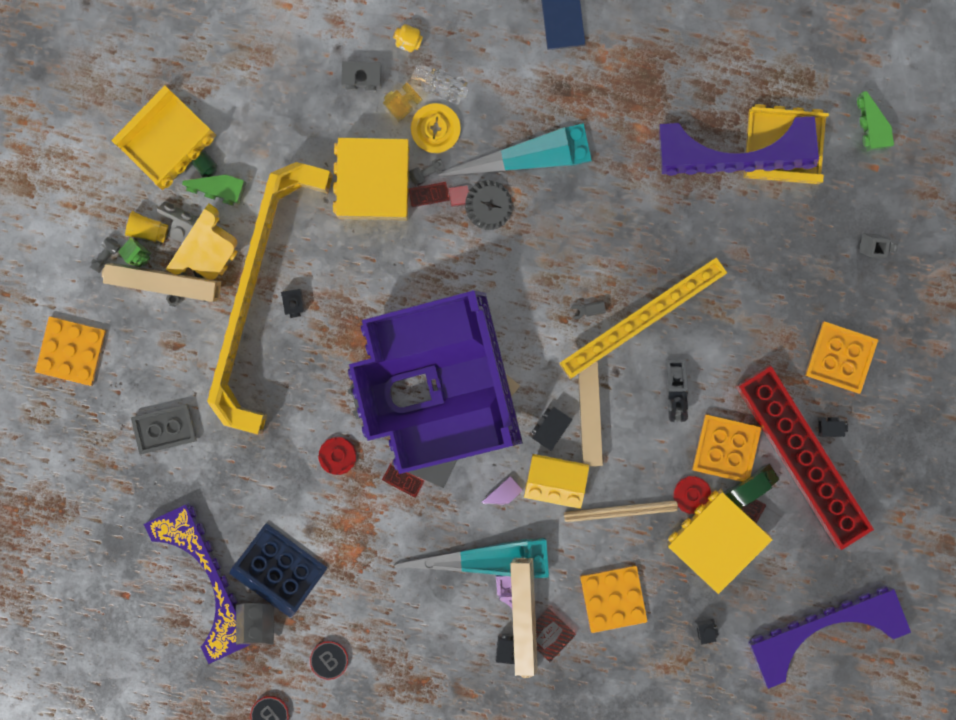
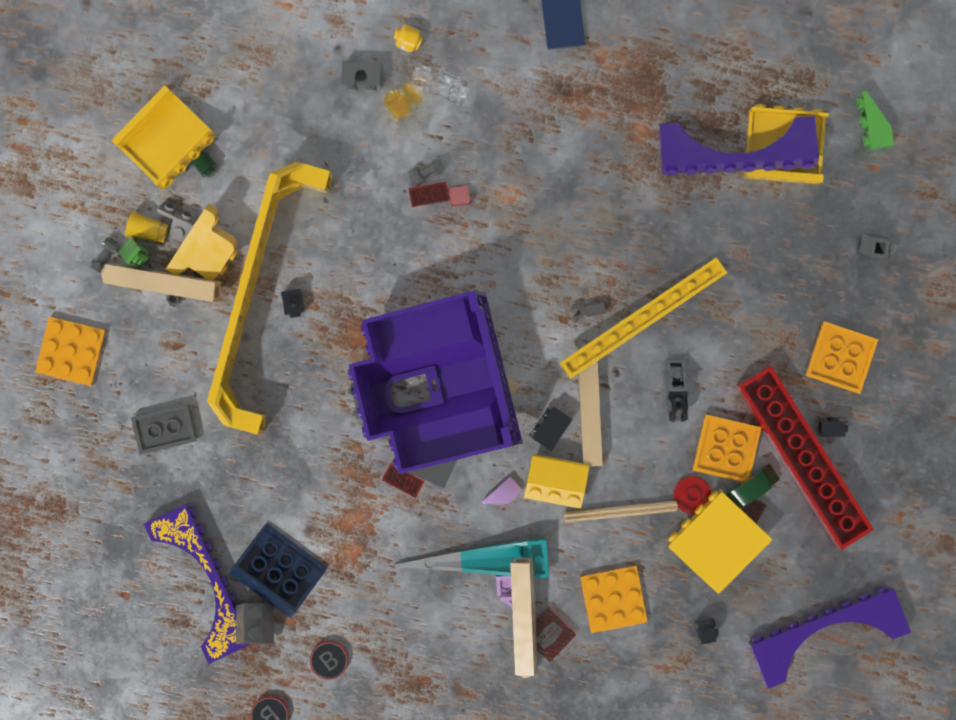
bright green slope [182,175,246,206] -> none
red tile [318,437,357,475] -> none
yellow brick [333,138,409,221] -> none
yellow gear [411,103,460,153] -> none
teal plate [438,123,592,176] -> none
dark grey gear [465,180,513,230] -> none
black brick [495,634,515,664] -> none

